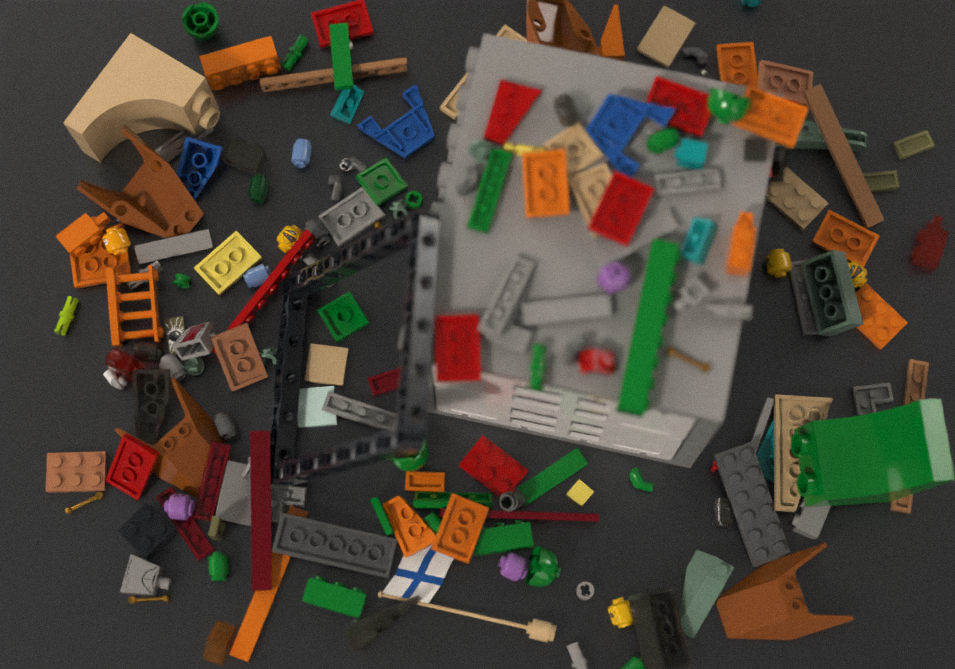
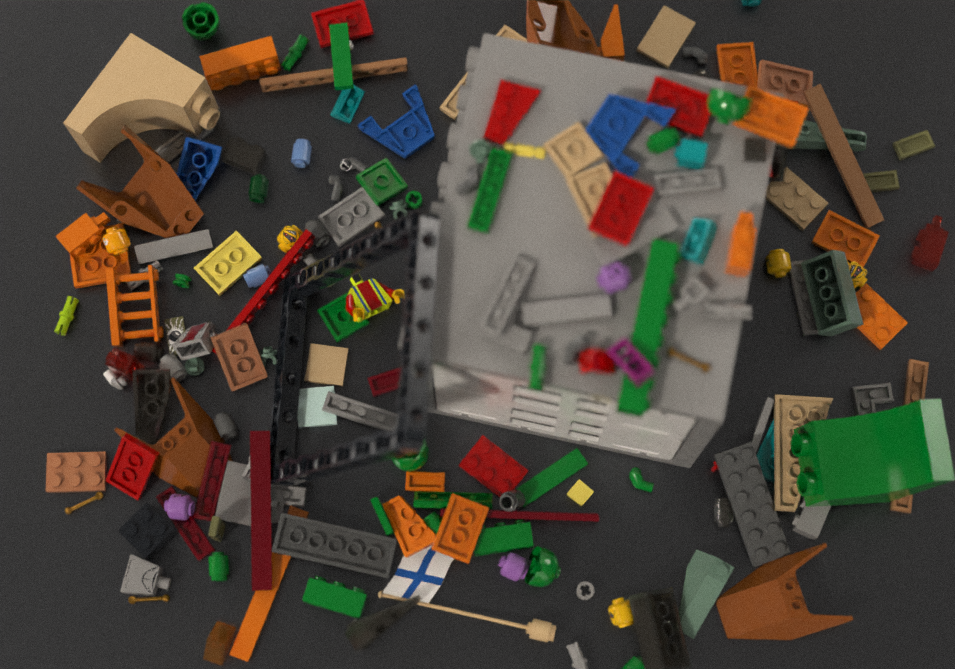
red plate [434,314,481,383] -> none
orange plate [522,149,570,219] -> none
clear smoke brick [554,94,581,127] -> none
none -> torso [346,274,405,323]
none -> magenta slope [607,337,655,388]

